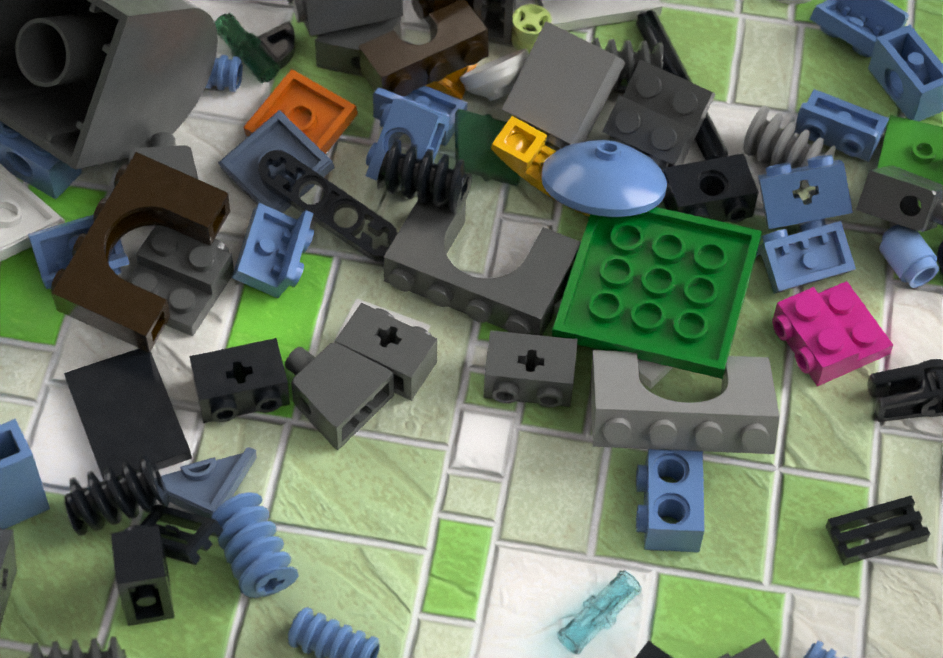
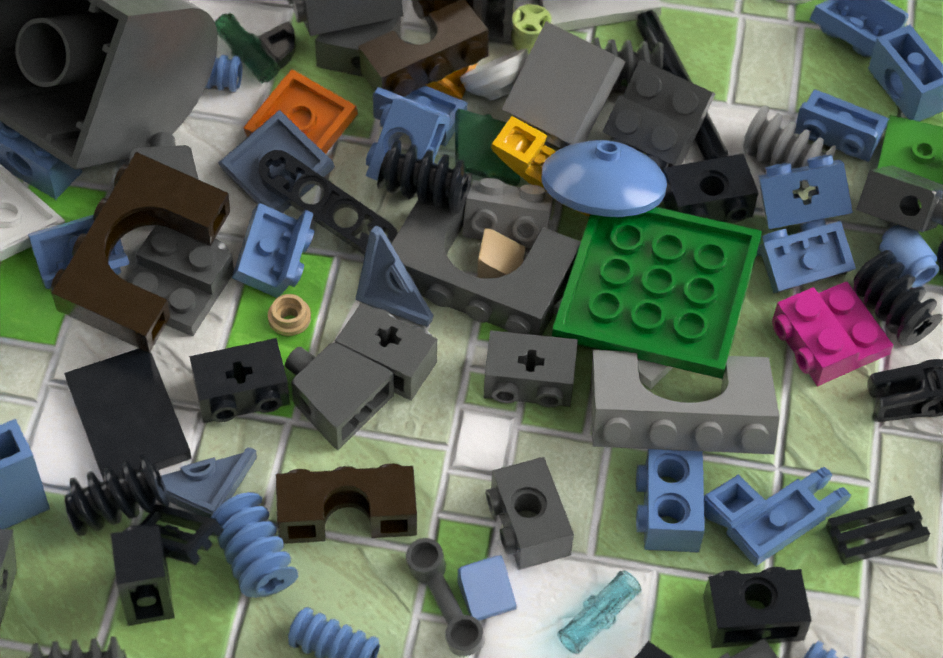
none -> tan plate [268,294,311,336]
none -> dark brown arch [276,463,417,544]
none -> sand blue tile [355,226,434,327]
none -> dark grey bar [406,538,485,656]
none -> medium blue slope [457,555,517,621]
none -> light grey bracket [462,178,554,248]
none -> tan slope [477,228,526,278]
none -> dark grey brick [485,457,574,570]
none -> black brick [703,567,812,648]
none -> medium blue slope [704,475,768,529]
none -> medium blue hinge [726,467,851,567]
none -> black piece [853,250,942,346]

